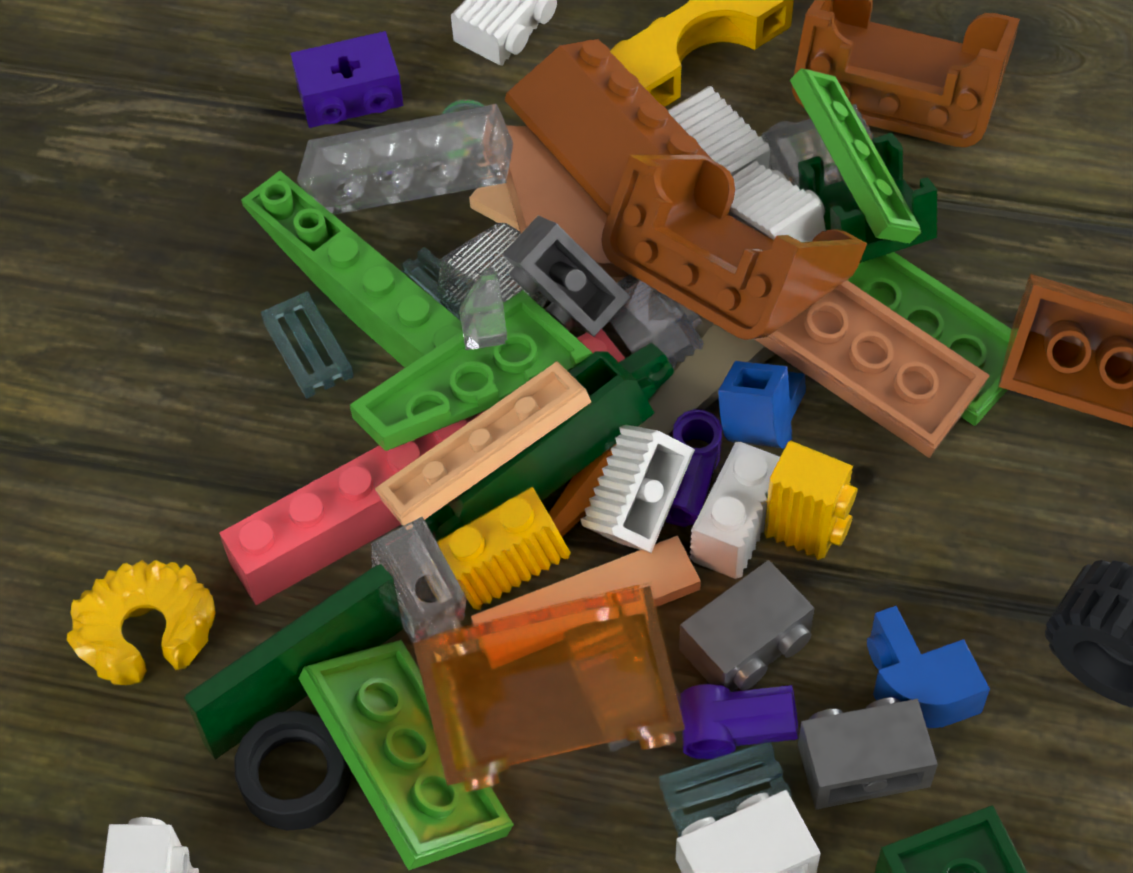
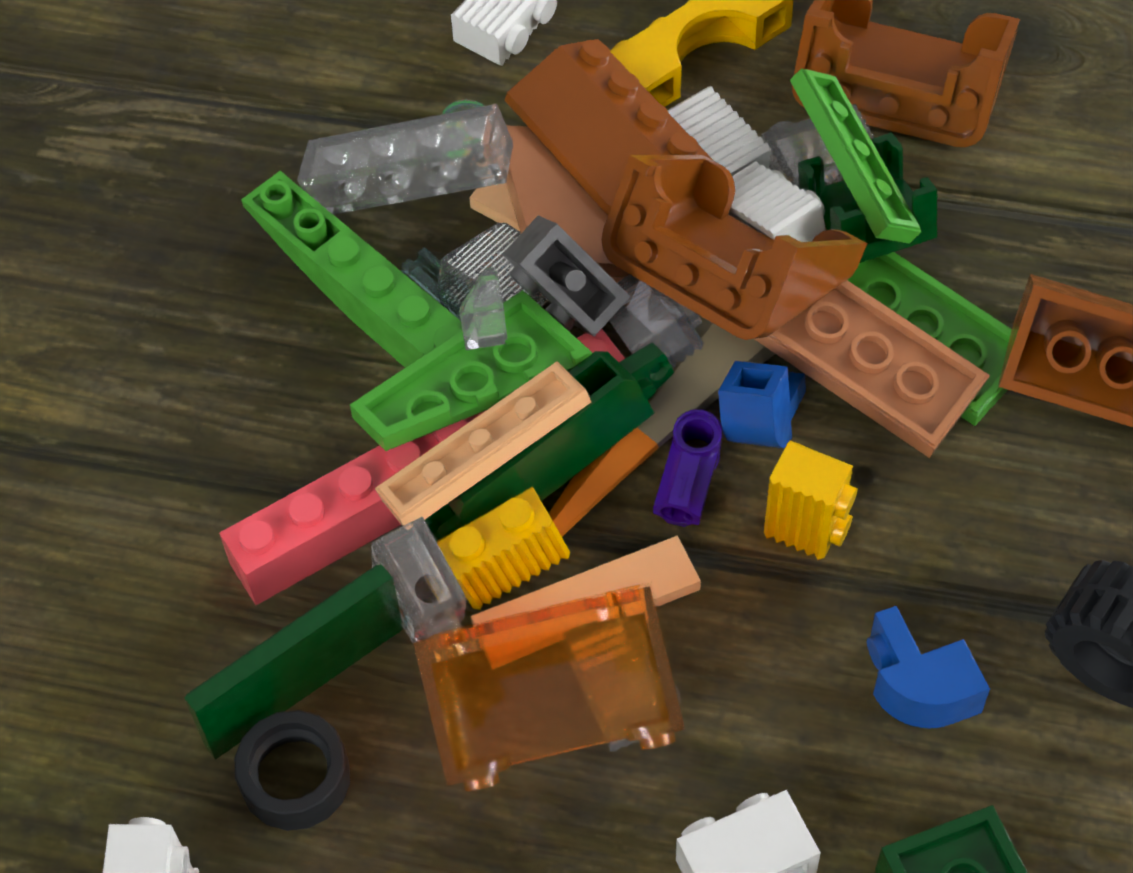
yellow piece [67,560,216,685] -> none
clear light blue tile [261,291,354,399] -> none
dark purple brick [290,31,404,128] -> none
bright green tile [298,640,514,870] -> none
white brick [580,425,695,553] -> none
clear light blue tile [659,742,791,837] -> none
flat silver brick [679,560,814,692] -> none
dark purple piece [680,684,799,759] -> none
white brick [690,442,780,579] -> none
flat silver brick [798,698,938,810] -> none

